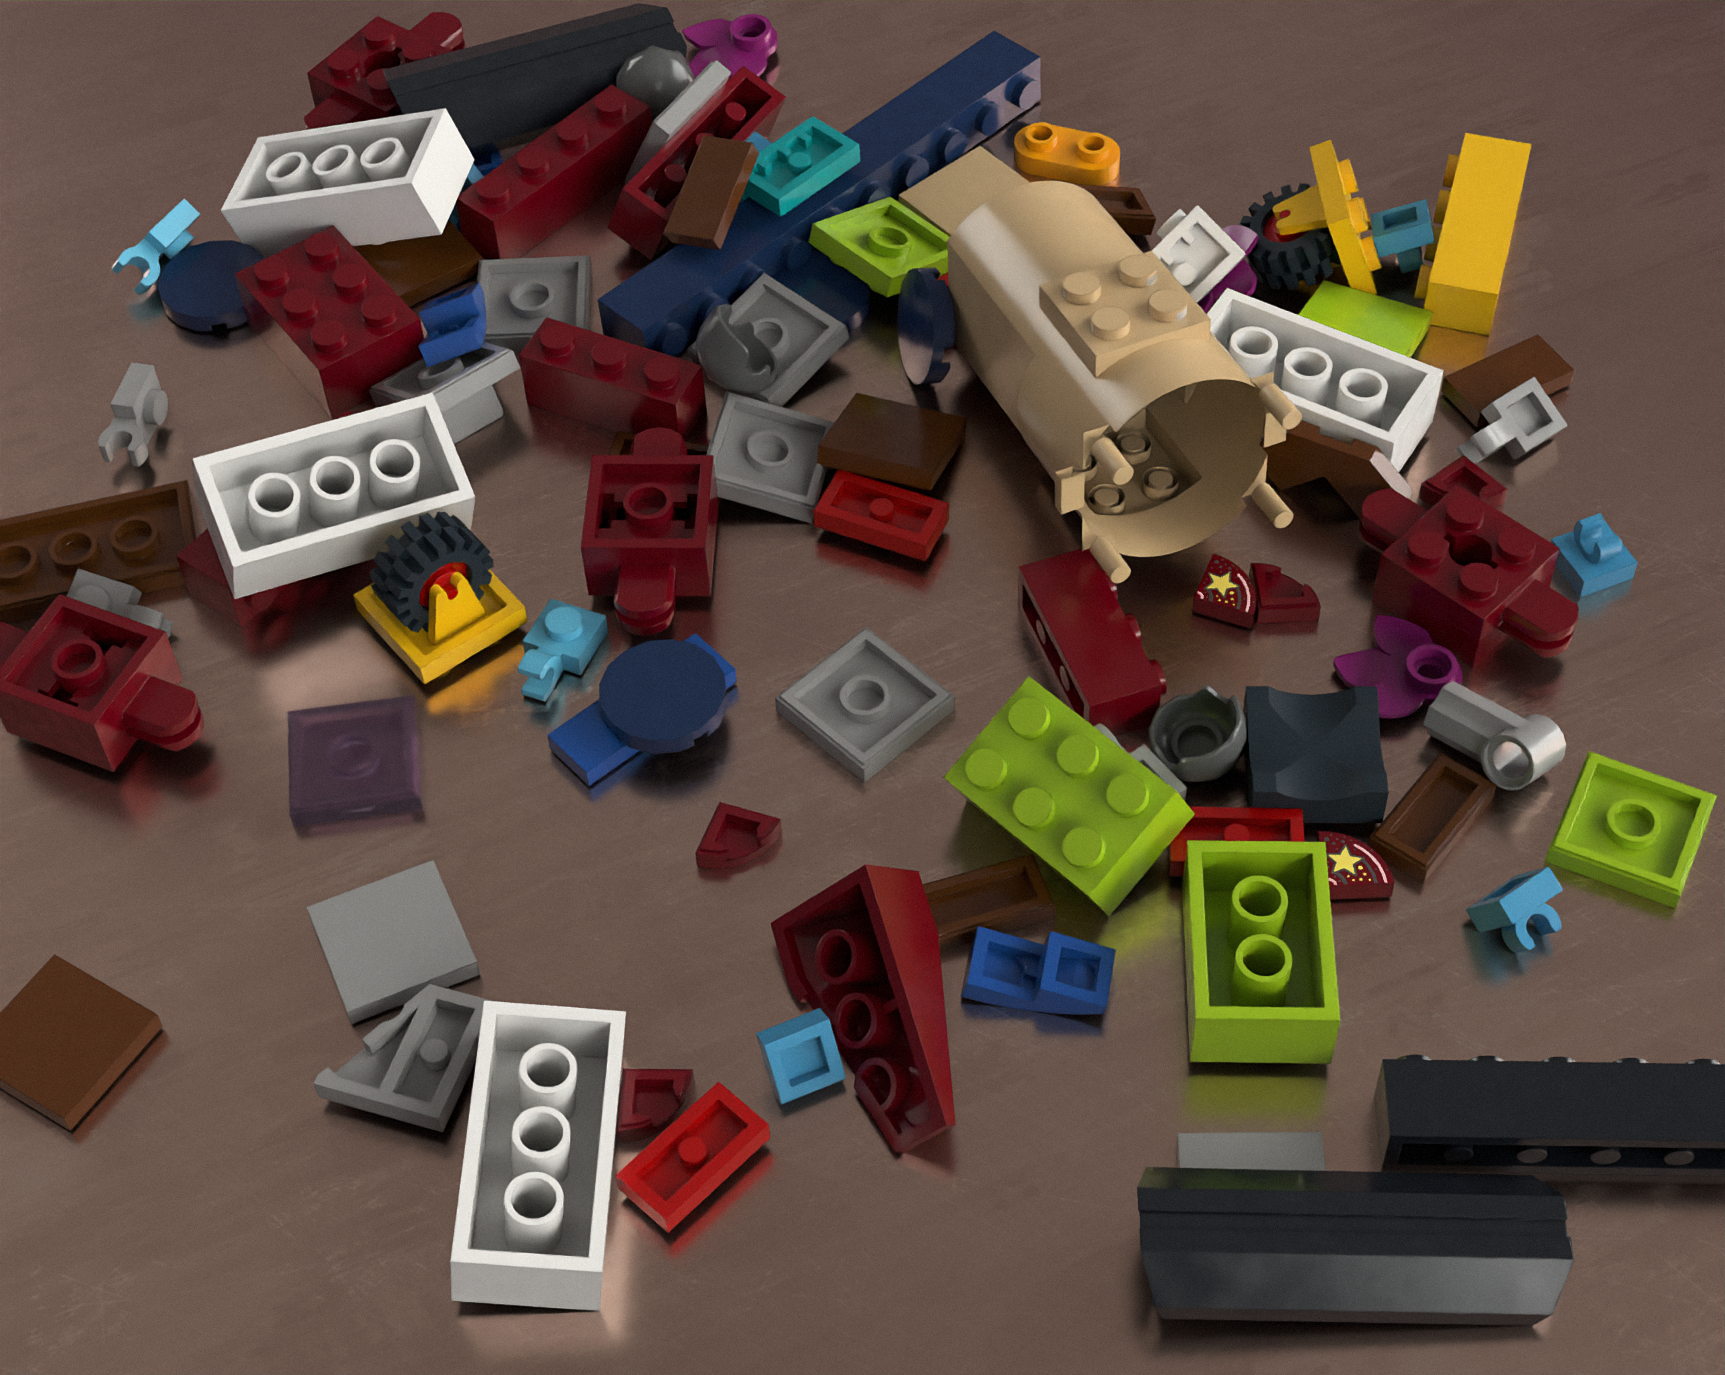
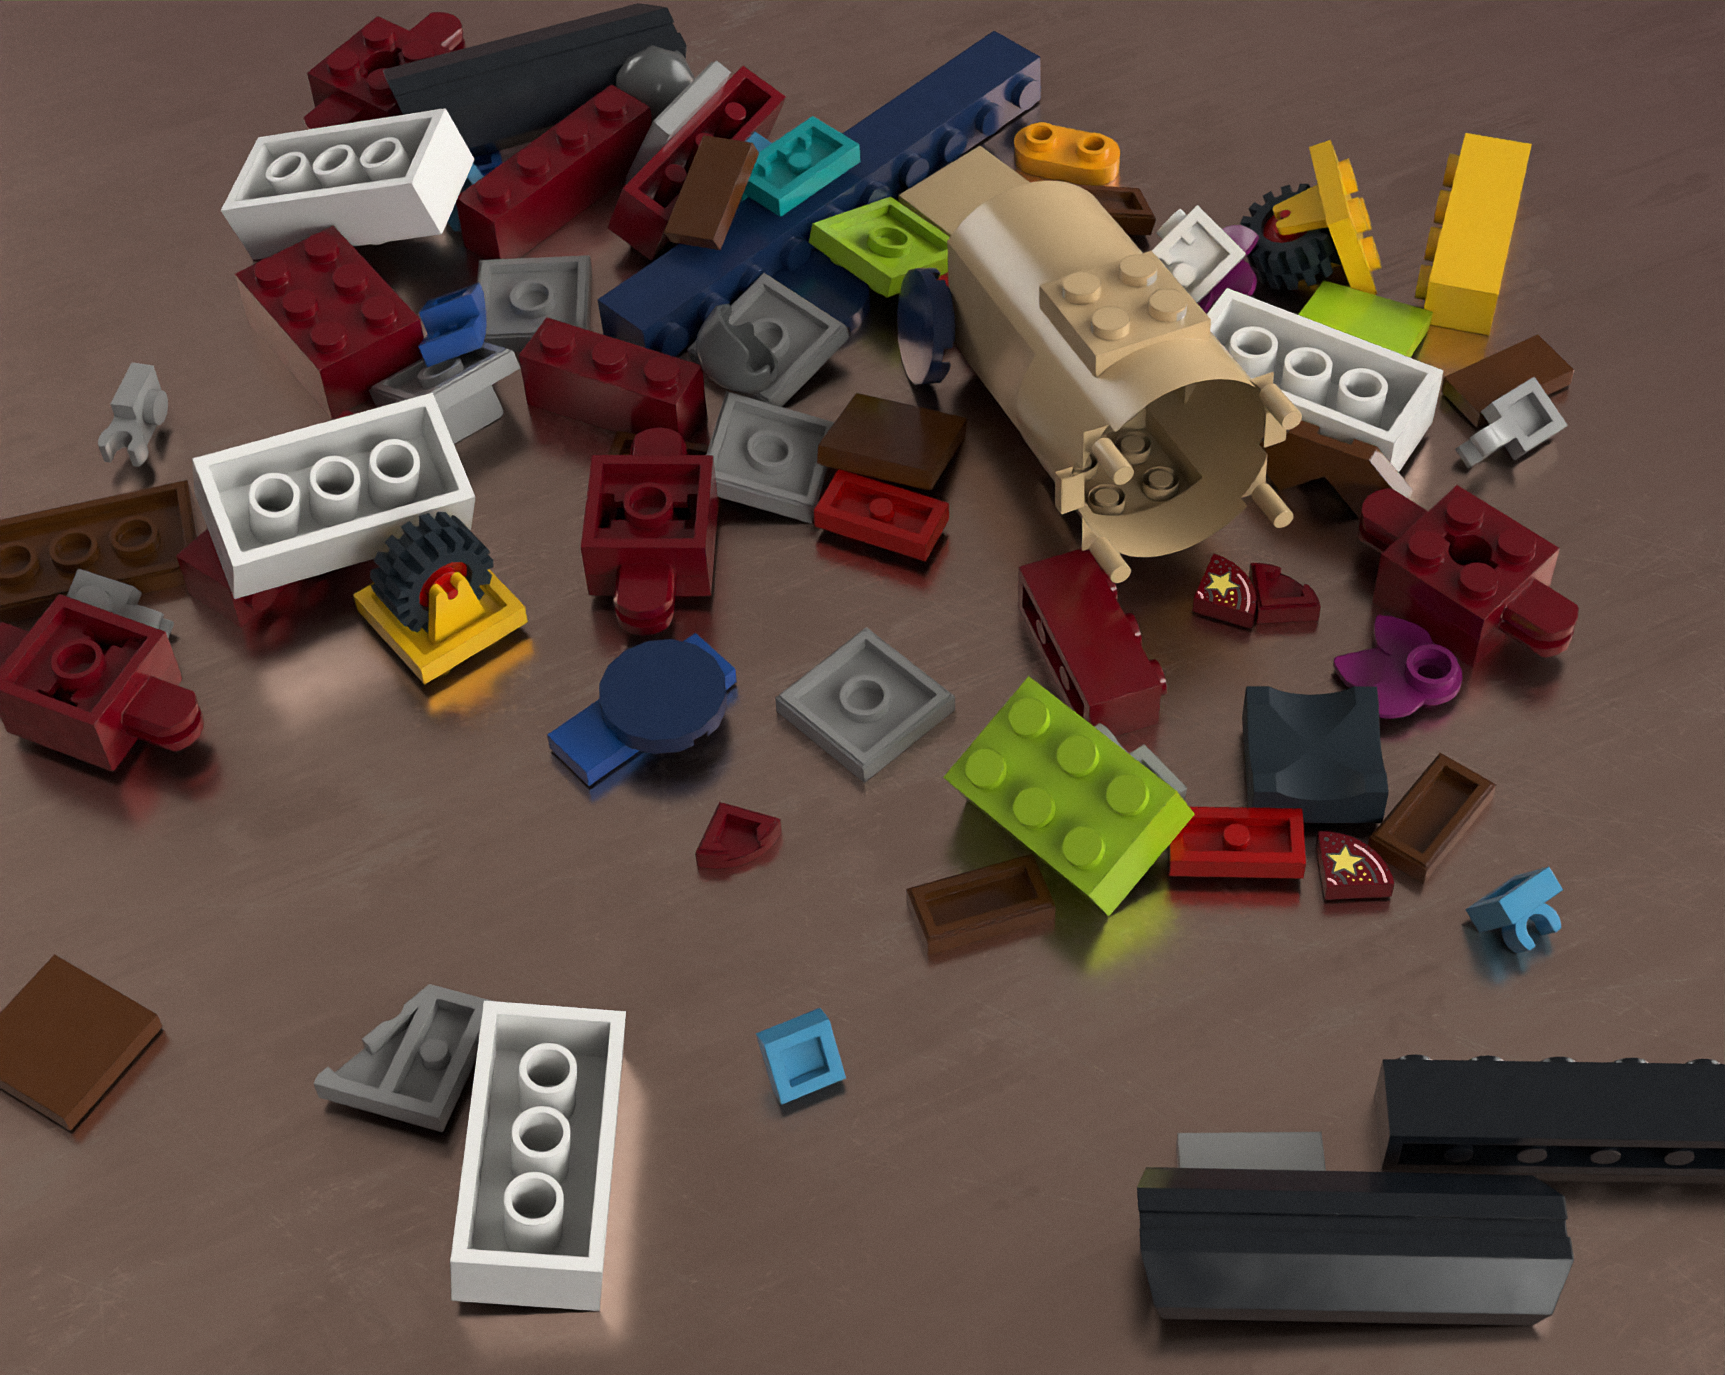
medium azure plate [112,199,200,295] -> none
dark blue tile [157,240,265,331] -> none
clear purple tile [287,695,423,827] -> none
light grey tile [306,860,480,1024] -> none
reddish brown tile [353,219,483,307] -> none
medium azure plate [518,599,608,701] -> none
red plate [615,1081,770,1233] -> none
dark red tile [617,1068,695,1143] -> none
magenta plate [682,14,778,78] -> none
dark red wedge [770,864,956,1152] -> none
blue slope [960,926,1116,1015] -> none
dark grey hair [1148,685,1247,783] -> none
lime brick [1182,840,1340,1064] -> none
dark azure tile [1371,199,1435,273] -> none
dark red tile [1418,455,1508,508] -> none
light grey piece [1423,681,1566,791] -> none
lime tile [1545,751,1717,909] -> none
dark azure tile [1551,513,1638,598] -> none

